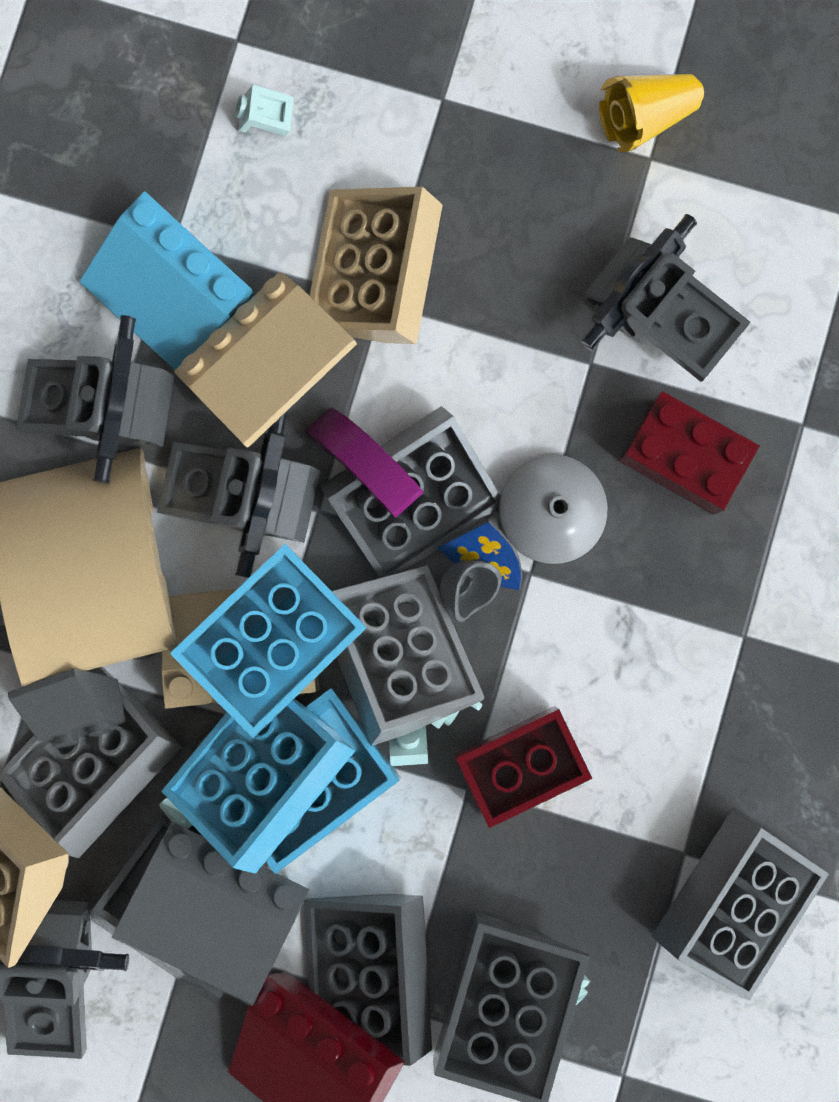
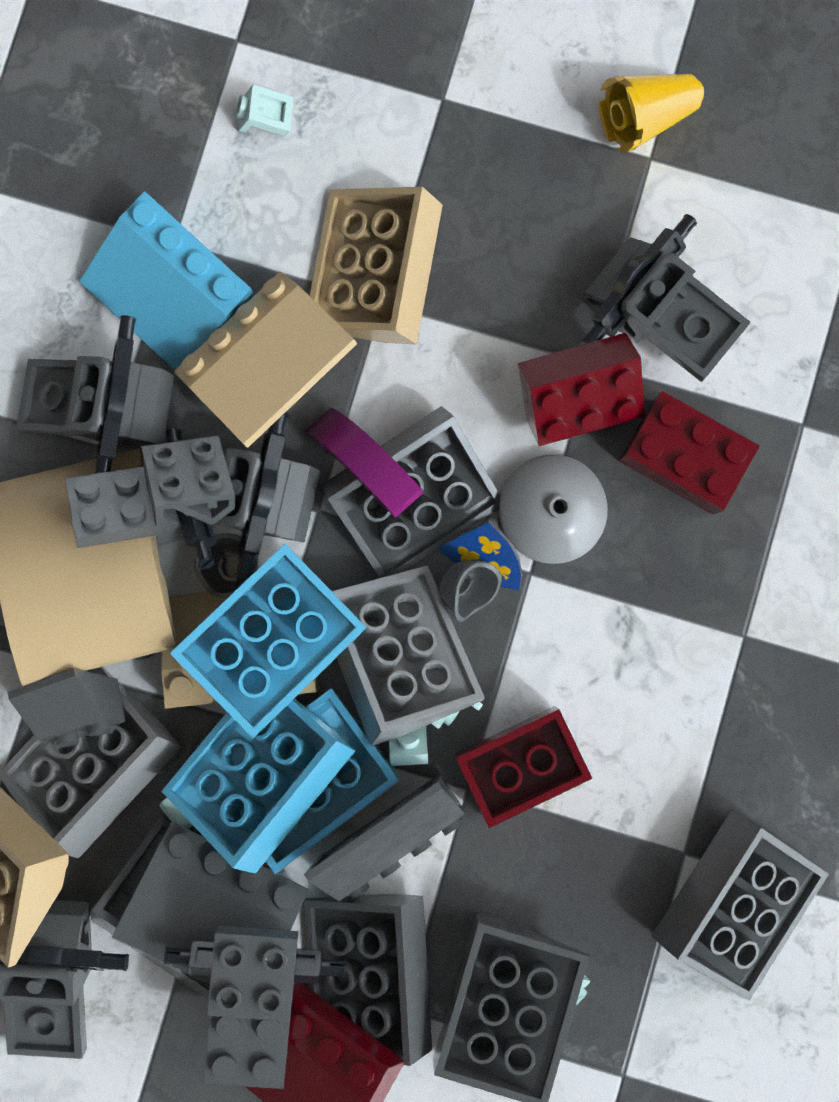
none -> dark grey piece [65,427,235,569]
none -> dark grey piece [164,925,346,1089]
none -> dark grey helmet [194,533,258,598]
none -> dark grey slope [304,774,465,901]
none -> dark red brick [518,332,645,447]

